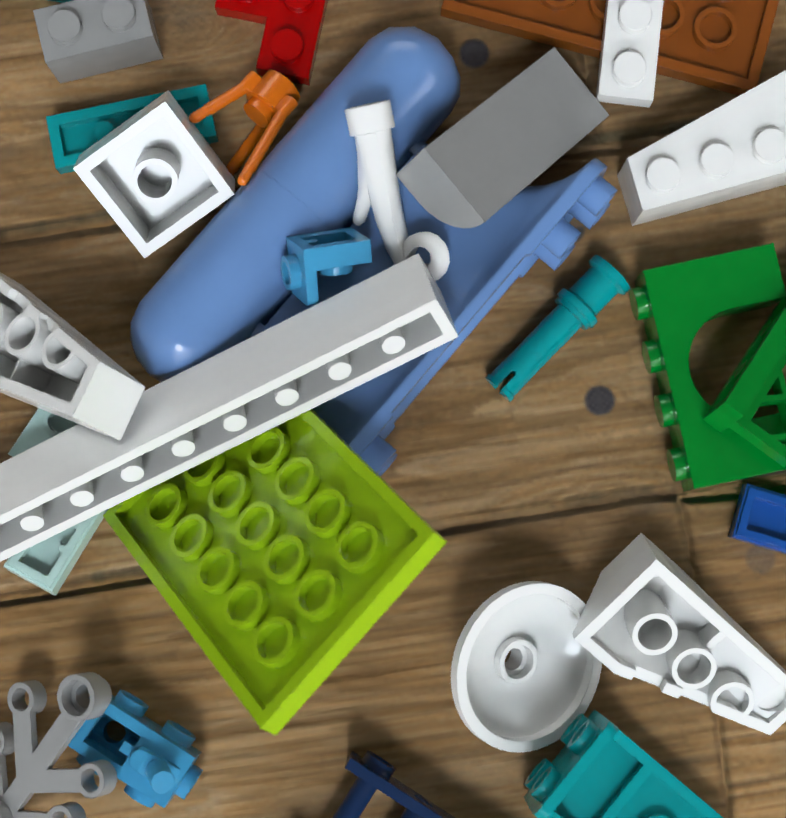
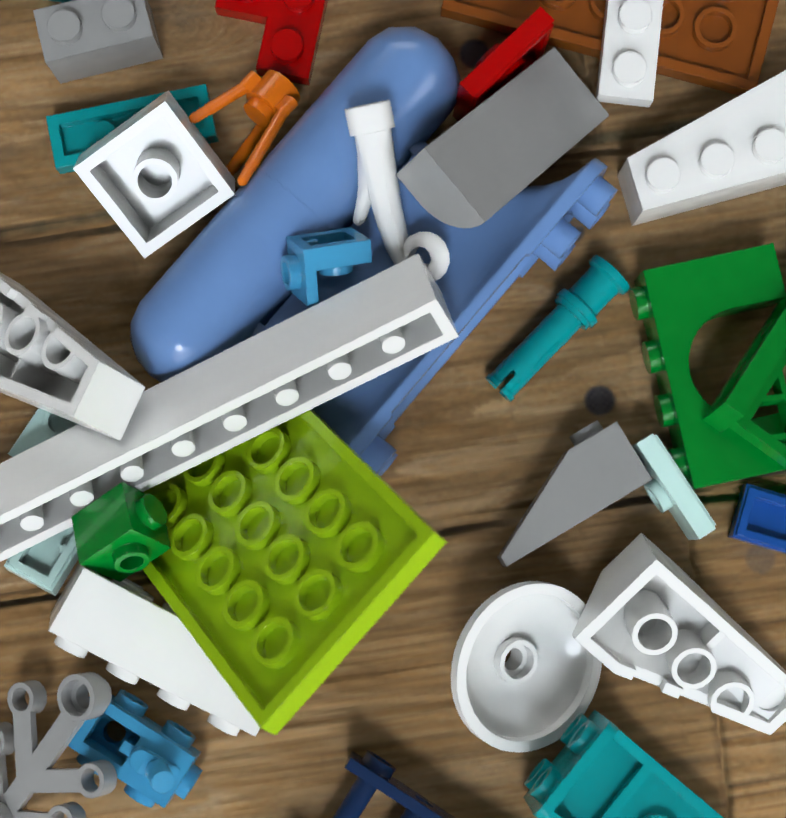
none -> white wedge [48,564,260,737]
none -> green brick [71,482,171,582]
none -> red plate [452,6,554,121]
none -> light grey slope [497,420,653,567]
none -> light aqua plate [632,433,716,540]

